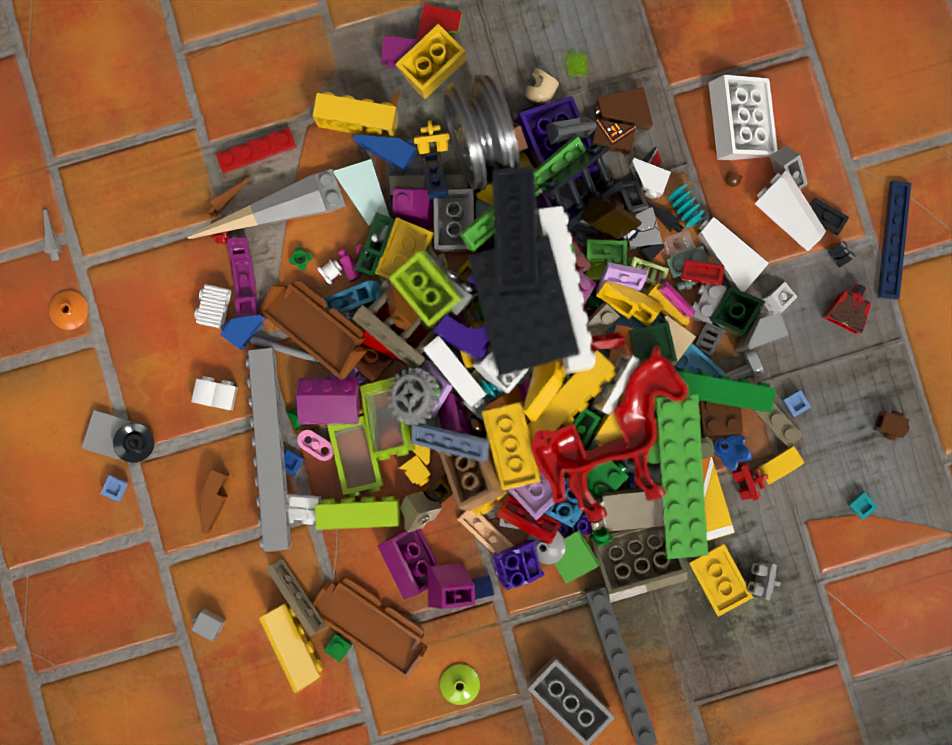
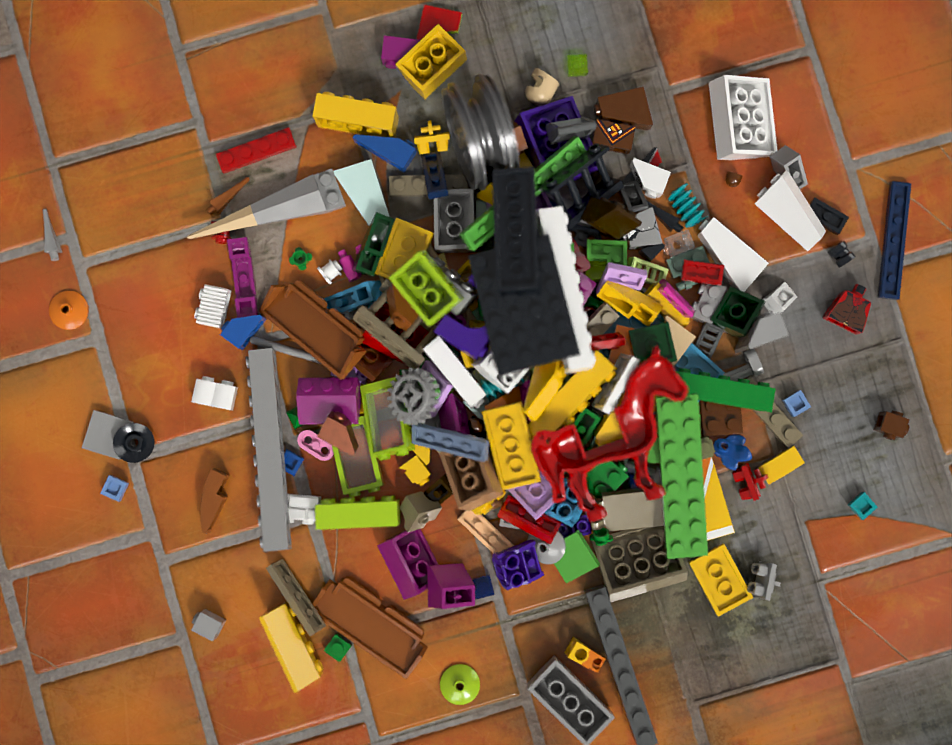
magenta slope [393,186,434,228] -> none
none -> slope [317,411,359,456]
none -> leg [564,637,606,673]

